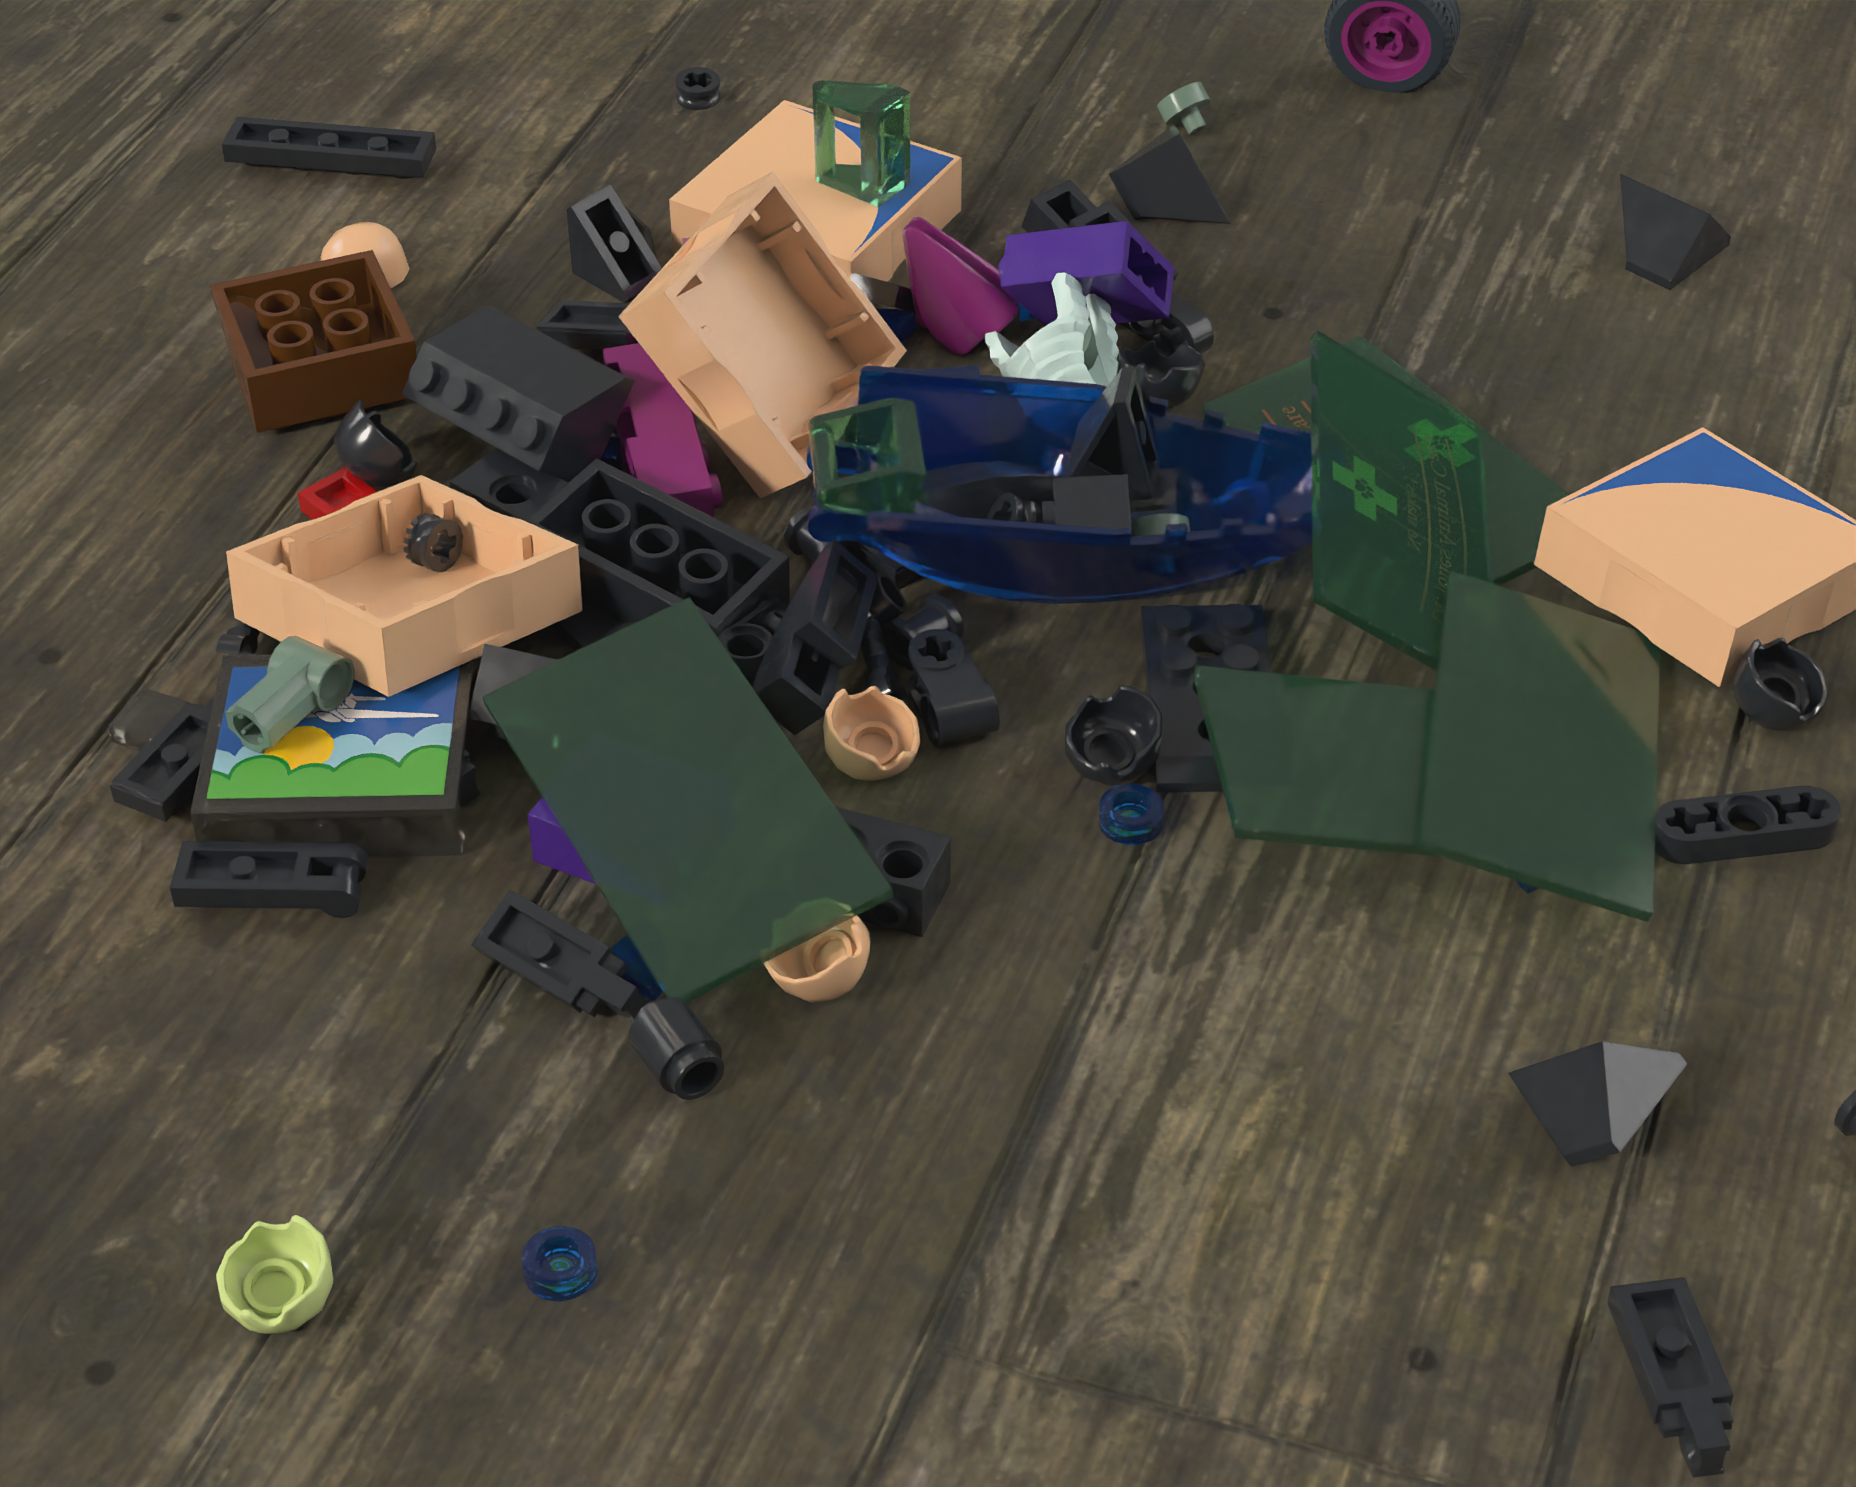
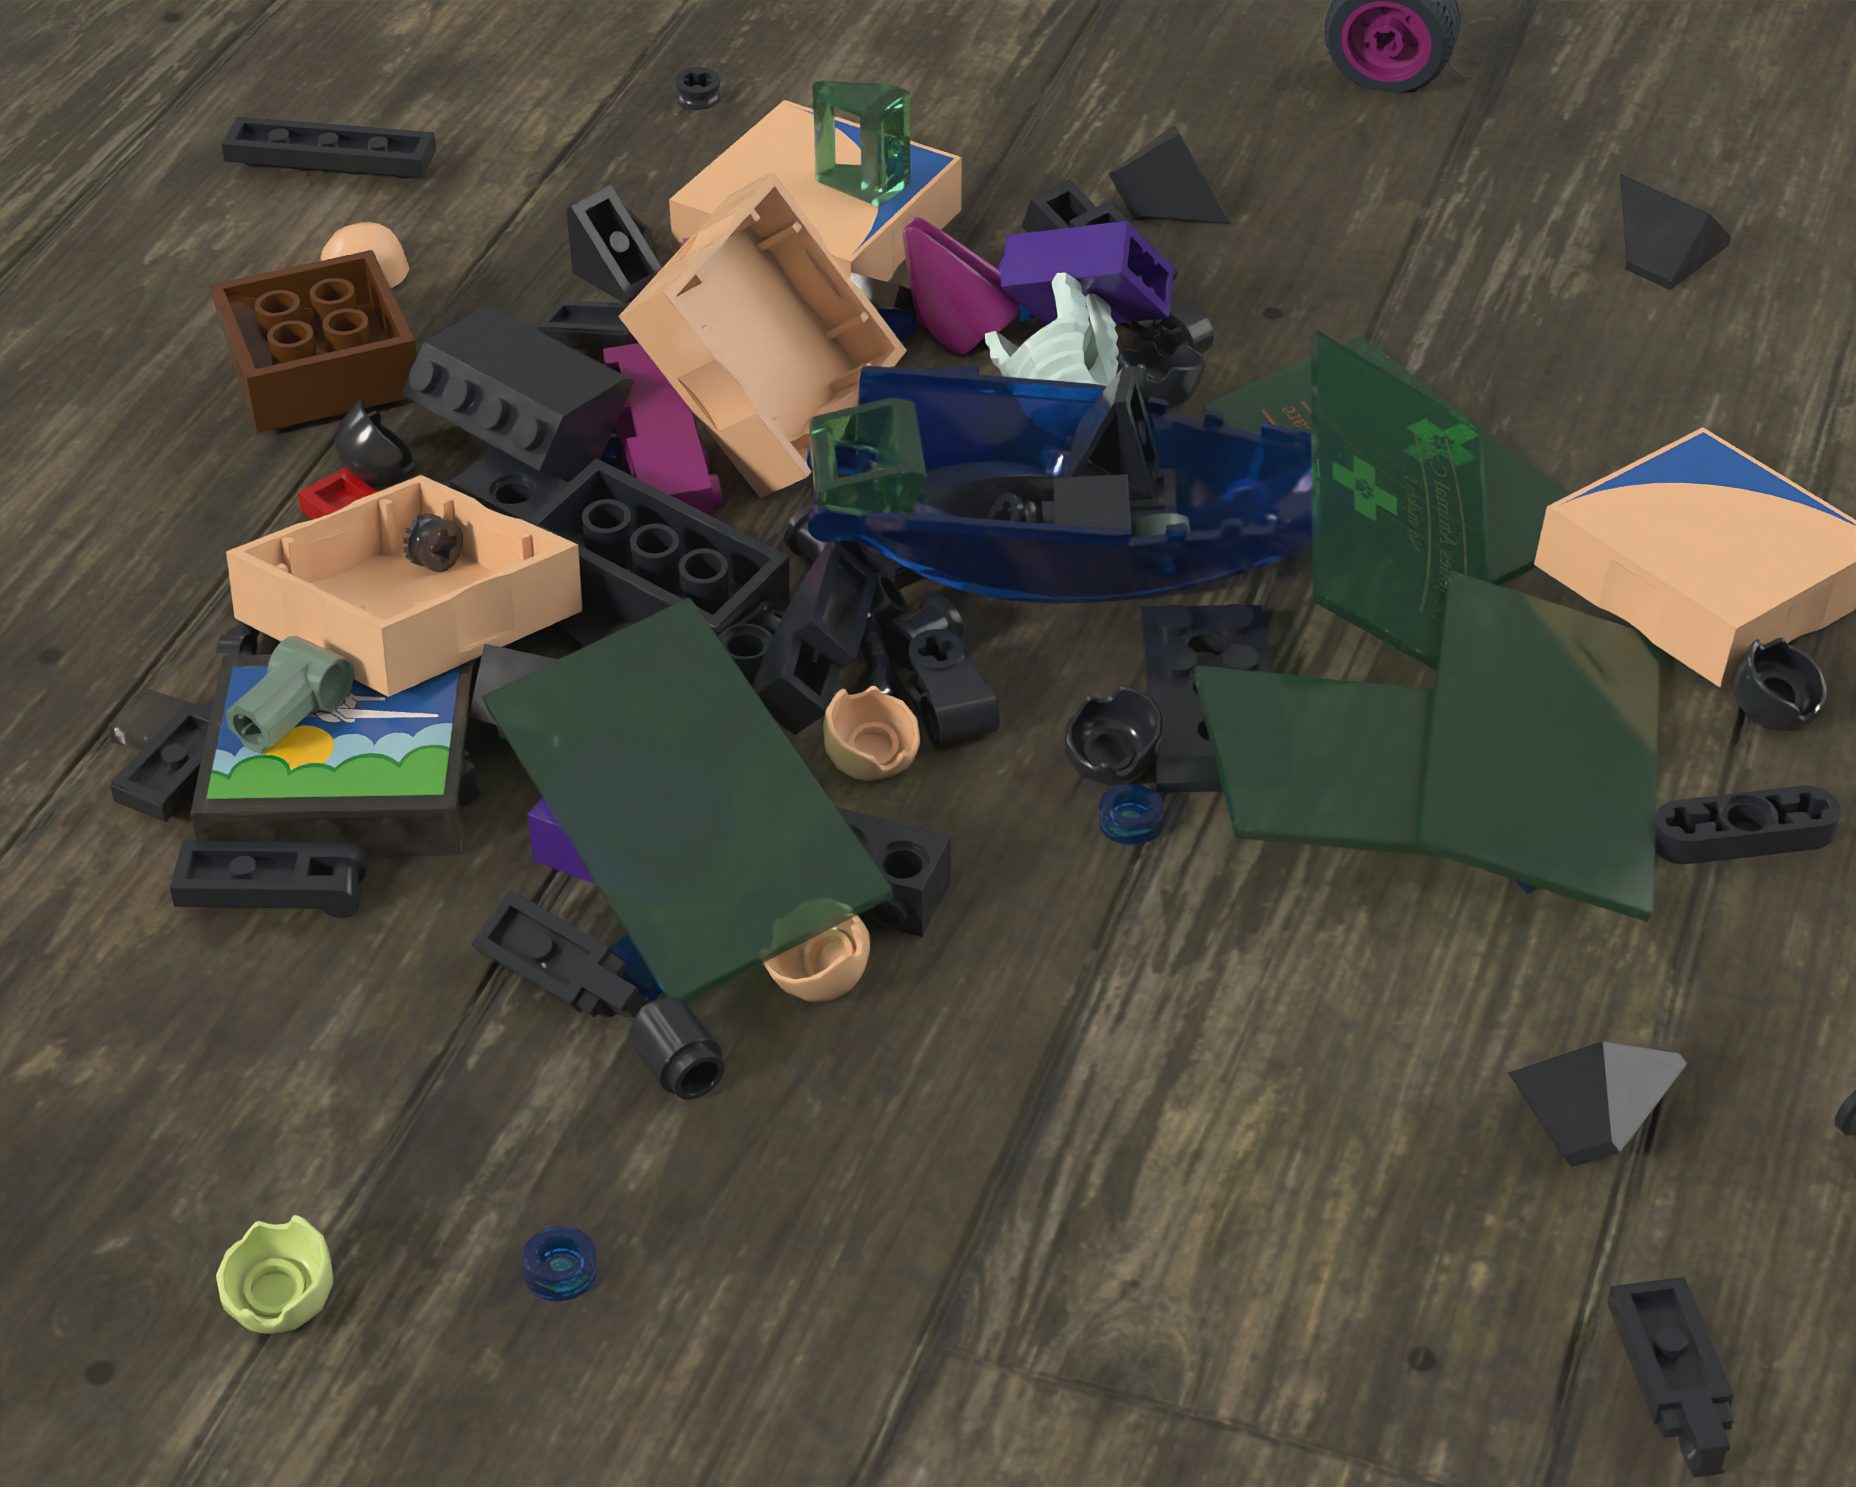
sand green tile [1157,82,1211,135] -> none

